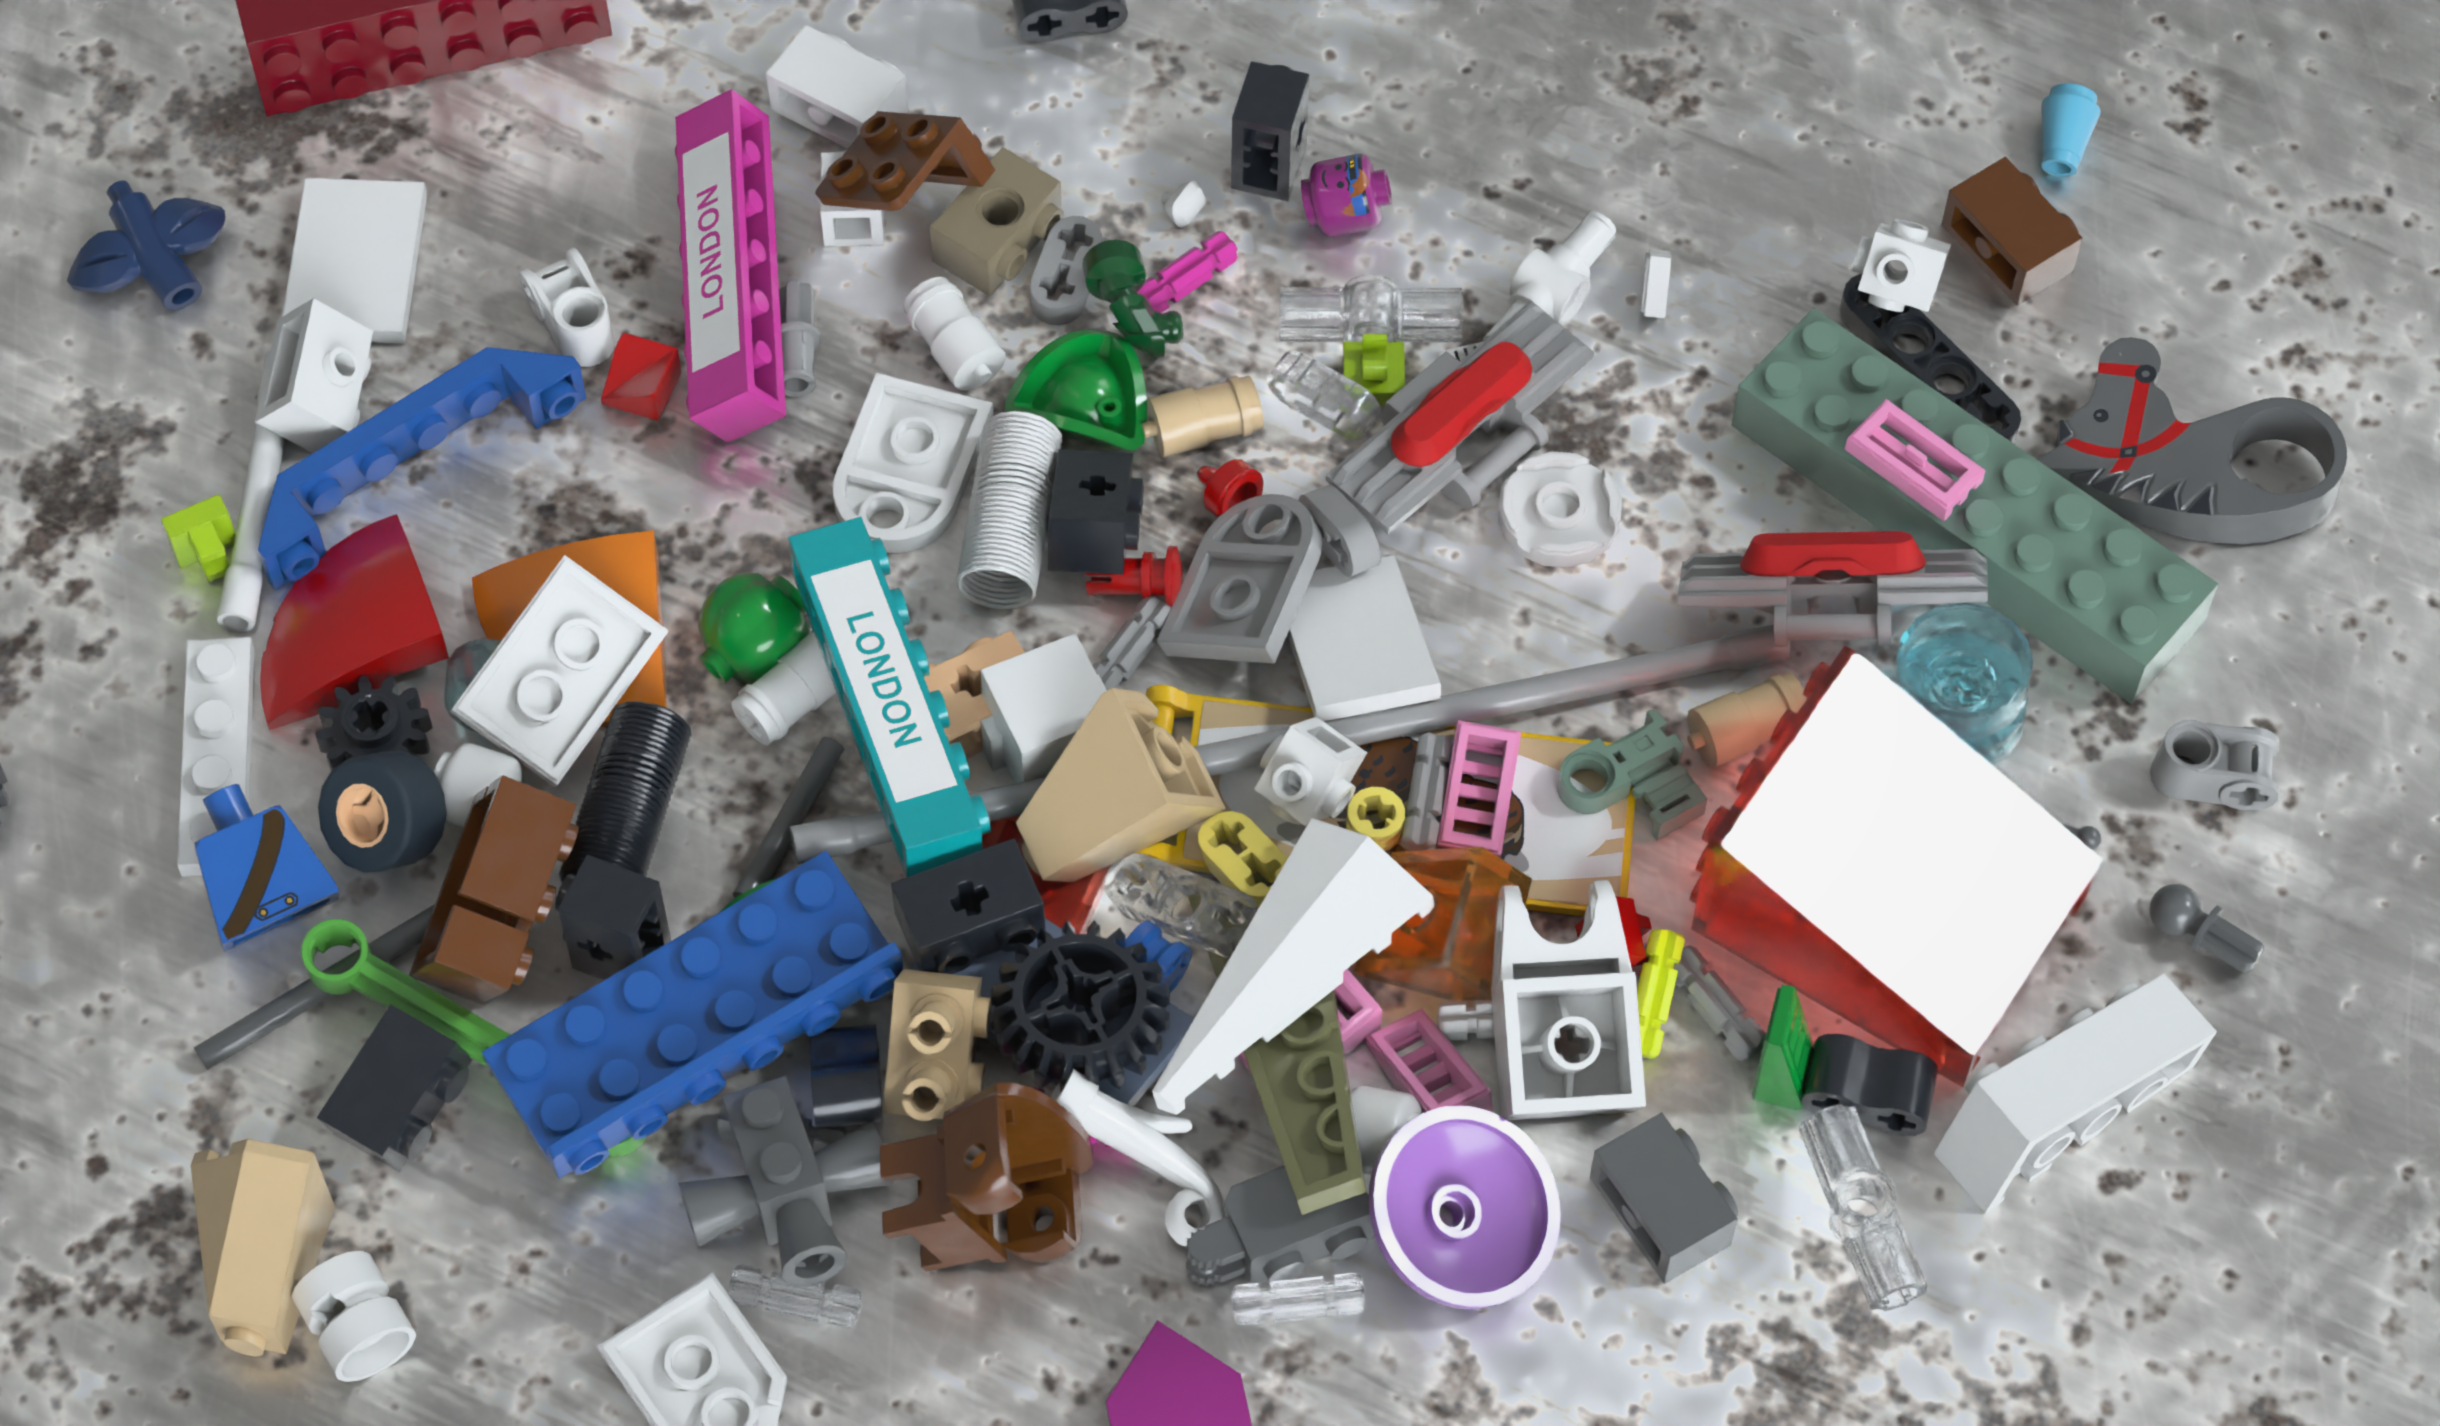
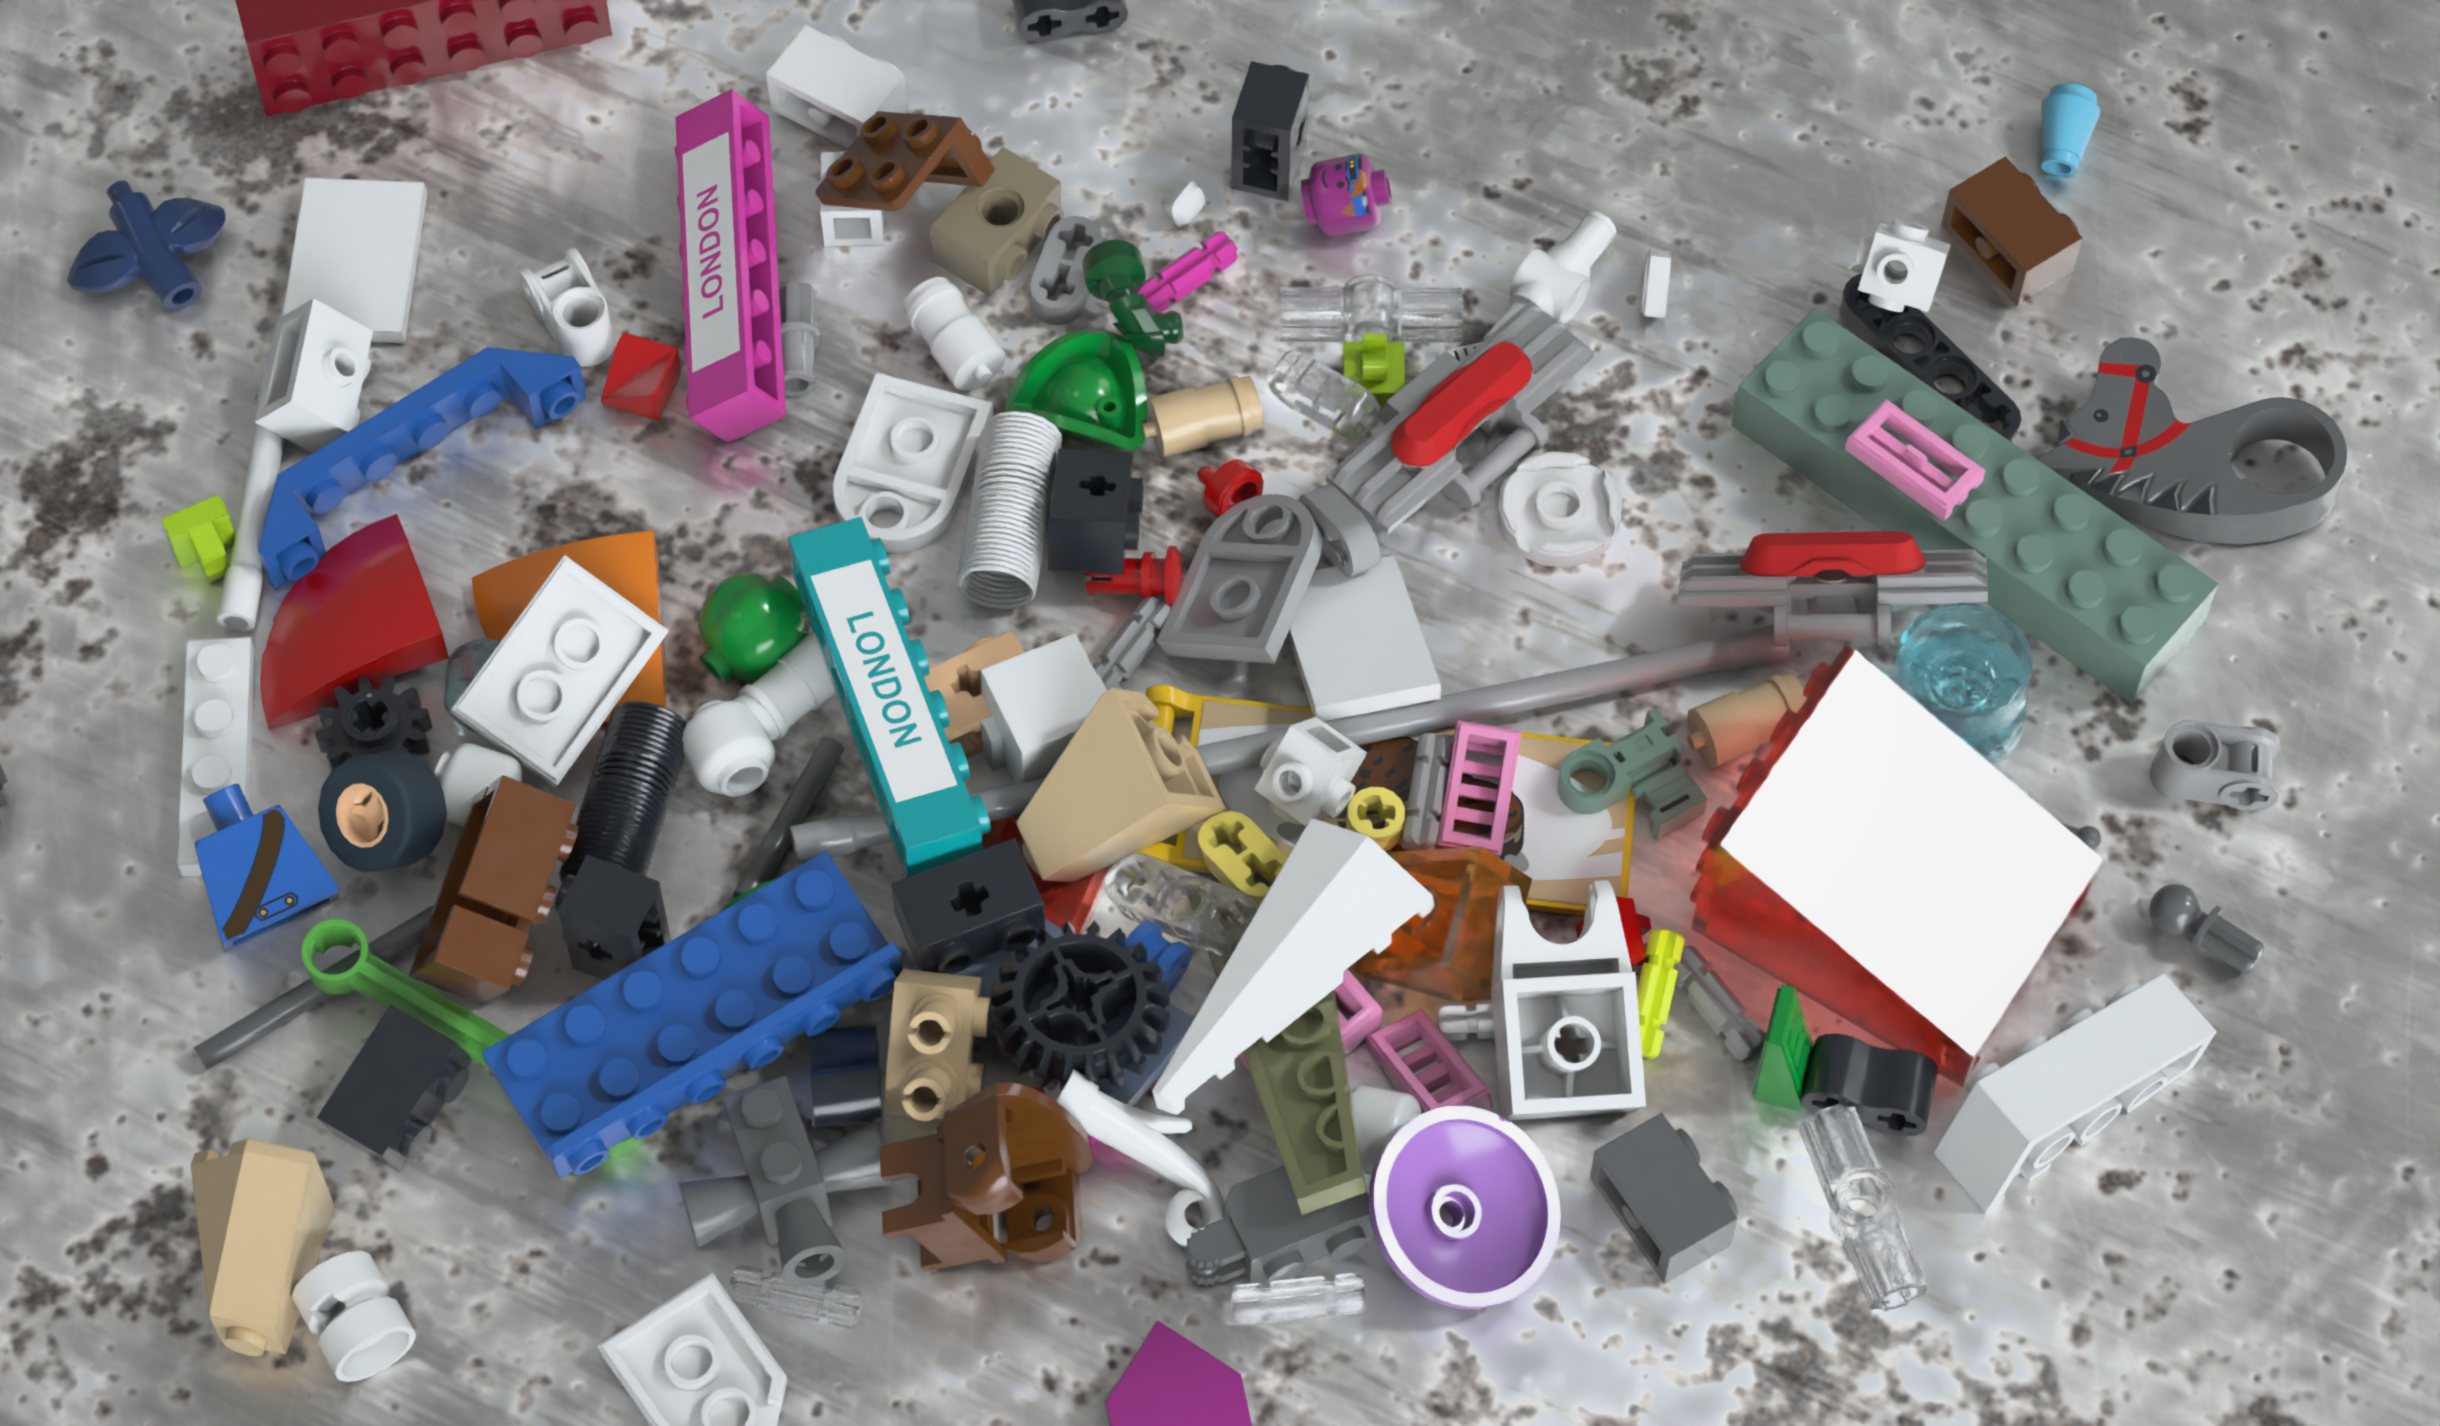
none -> white head [682,700,775,797]

